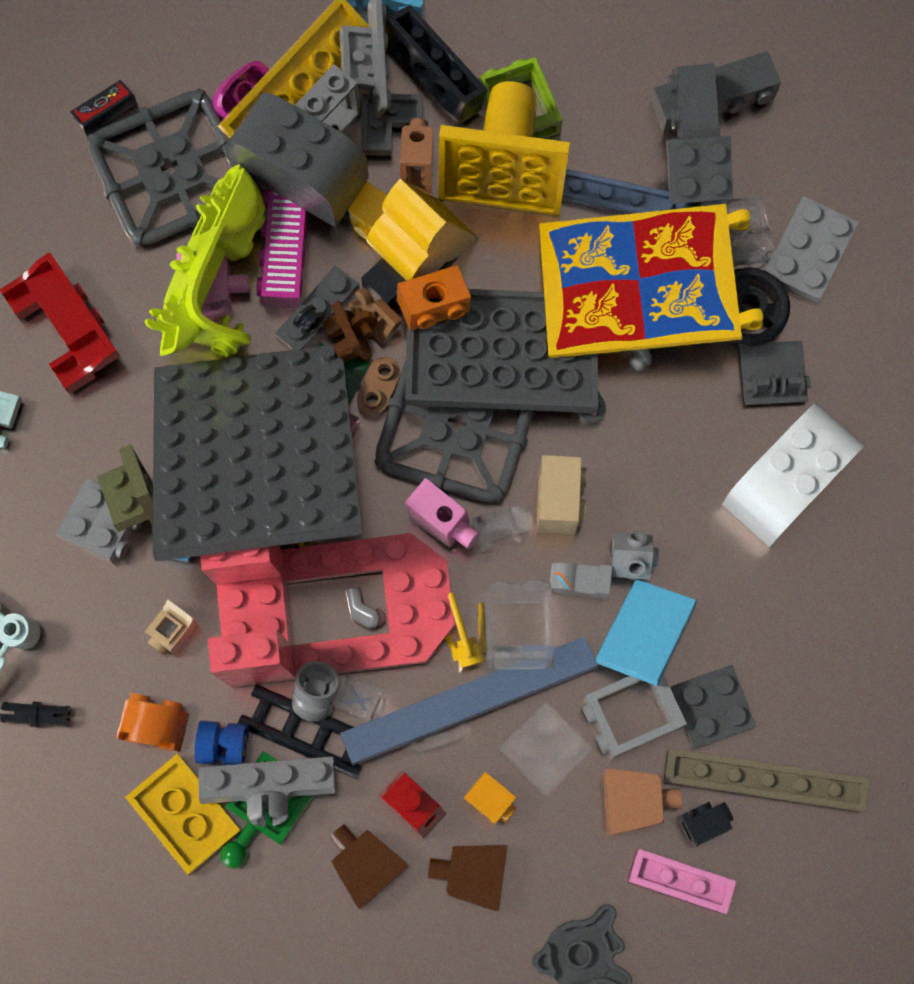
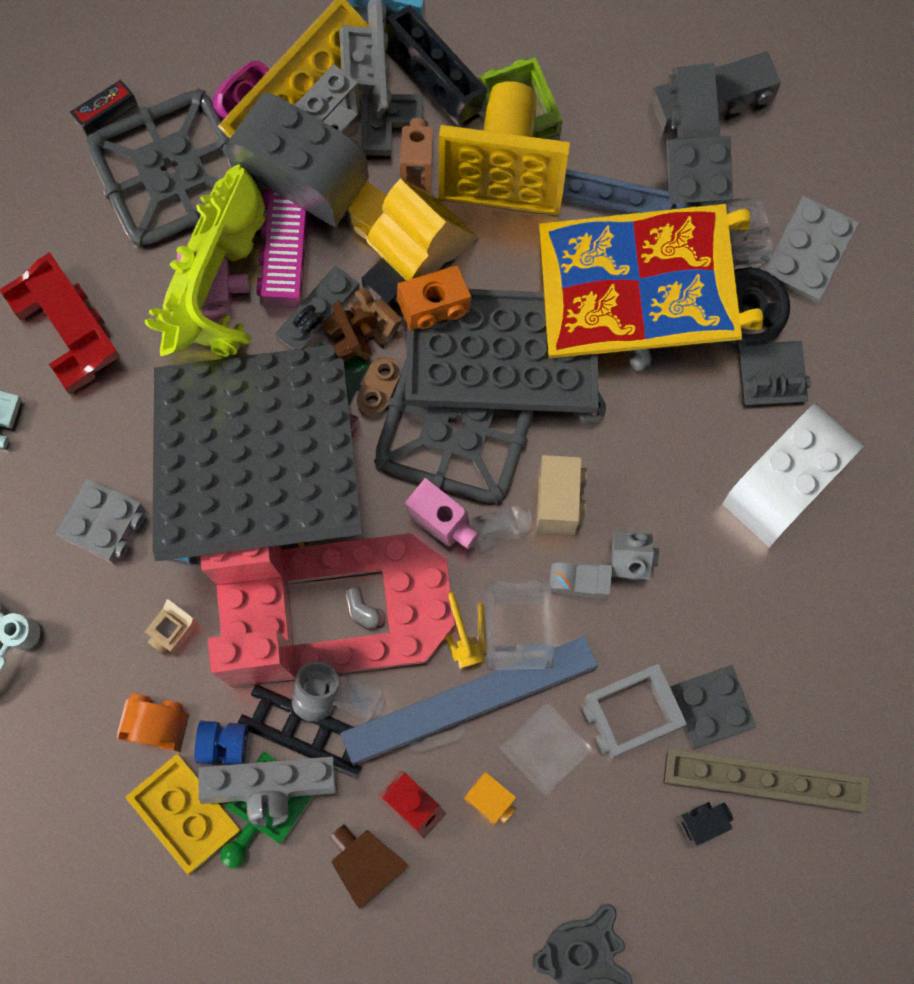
black pin [0,701,71,727] -> none
olive bracket [97,444,153,532] -> none
reddish brown torso [428,845,508,911] -> none
medium azure tile [596,580,697,686] -> none
nougat torso [603,769,682,836] -> none
bright pink plate [628,849,736,914] -> none

